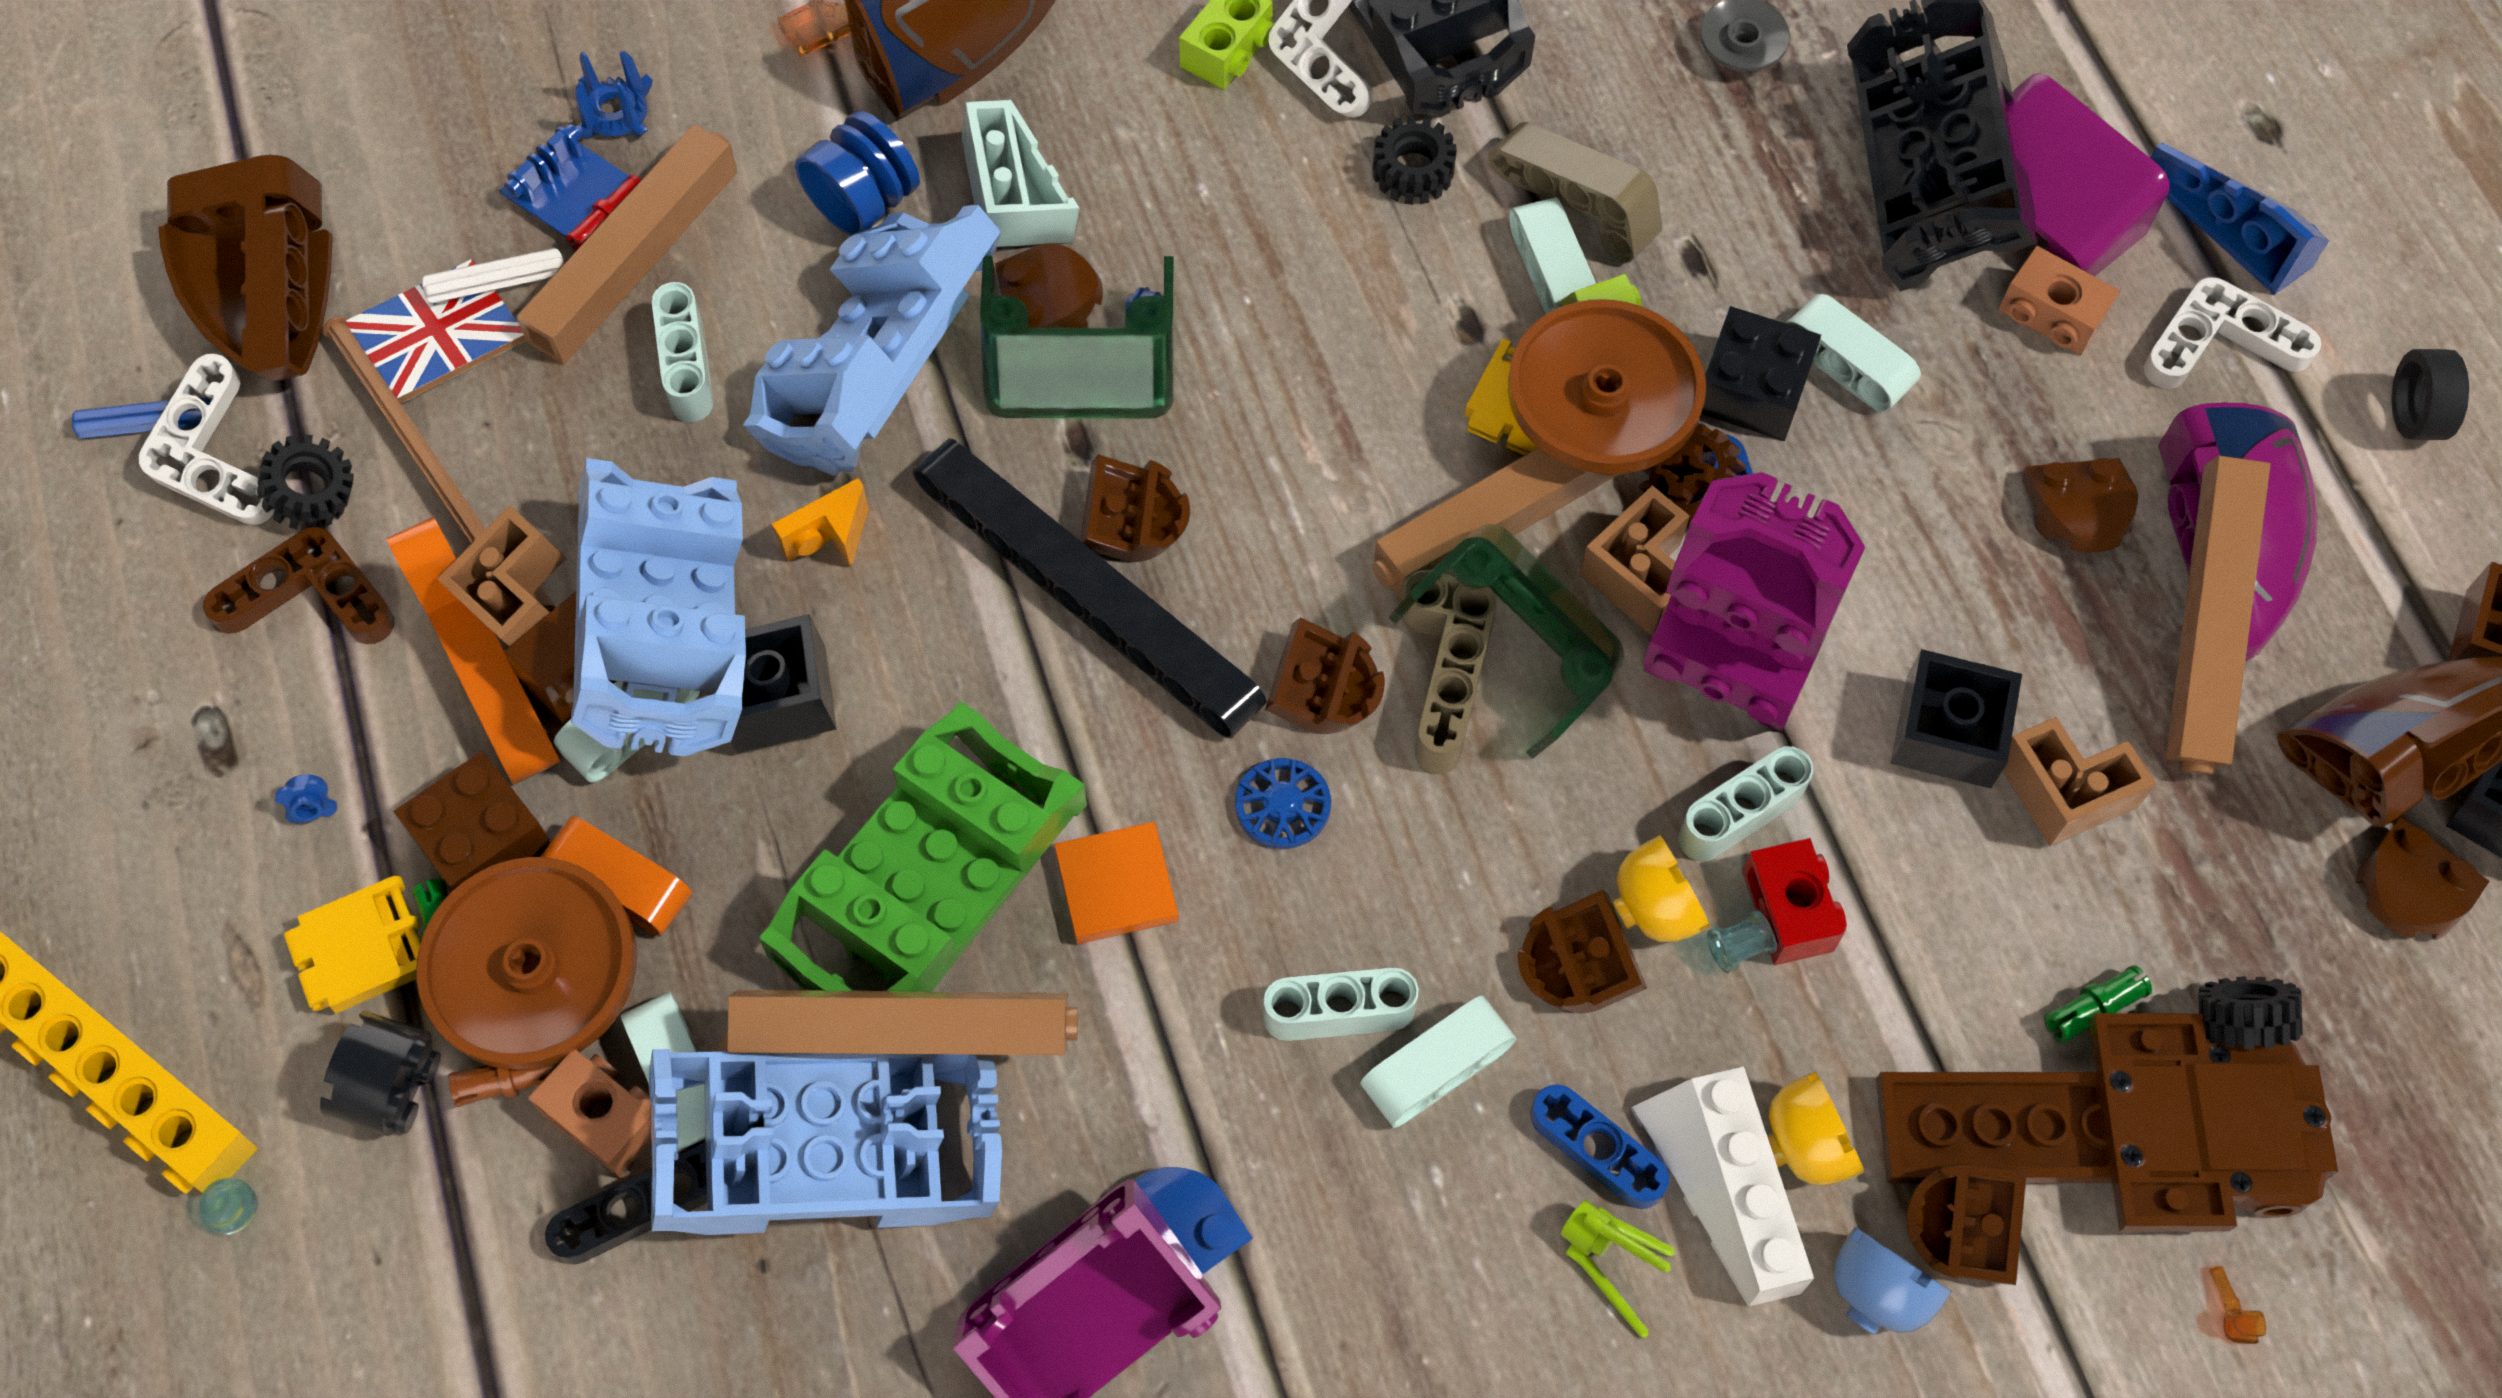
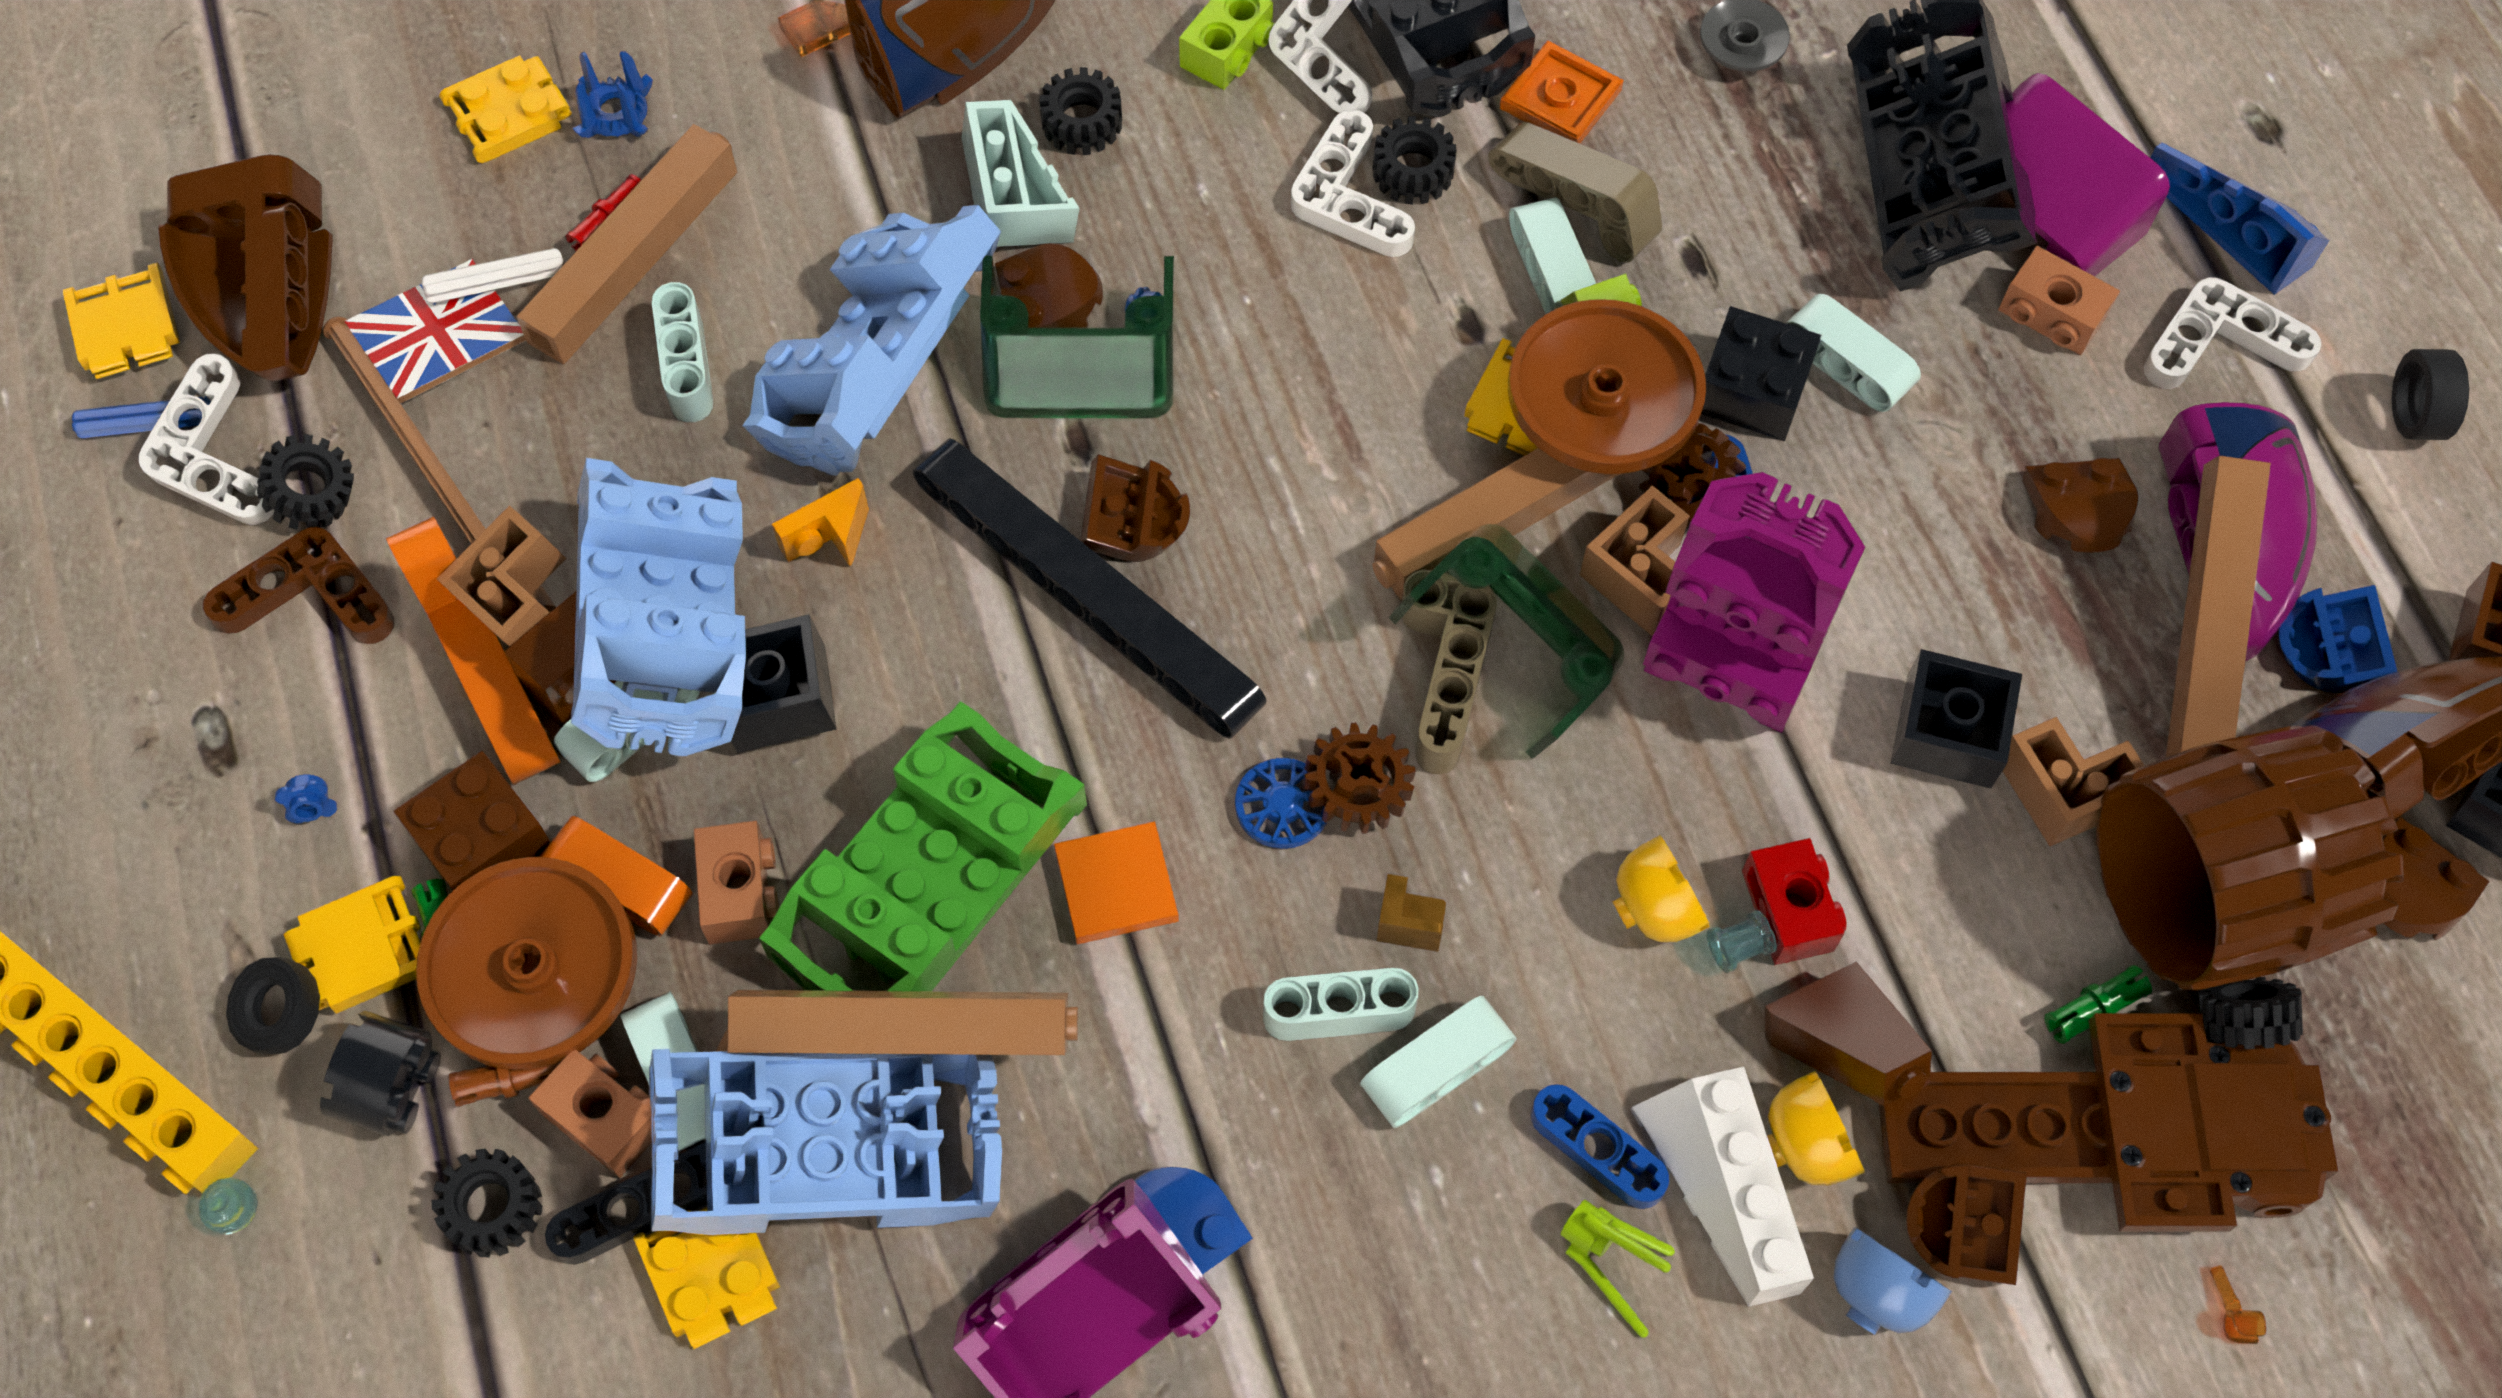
blue hinge [499,124,629,237] -> none
blue wheel [794,110,920,236] -> none
reddish brown slope [1265,617,1385,734] -> none
reddish brown slope [1518,890,1647,1014] -> none
light aqua beam [1678,746,1814,861] -> none
none -> yellow plate [63,262,180,379]
none -> black tyre [226,957,320,1054]
none -> black tyre [431,1148,543,1258]
none -> yellow plate [439,55,572,163]
none -> yellow plate [633,1207,780,1349]
none -> nougat brick [694,820,779,945]
none -> black tyre [1039,67,1122,155]
none -> white beam [1291,110,1415,257]
none -> reddish brown gear [1303,722,1416,834]
none -> pearl gold panel [1376,874,1446,952]
none -> orange tile [1499,40,1624,144]
none -> reddish brown slope [1765,961,1932,1106]
none -> reddish brown wheel [2096,725,2404,990]
none -> blue slope [2279,585,2397,693]

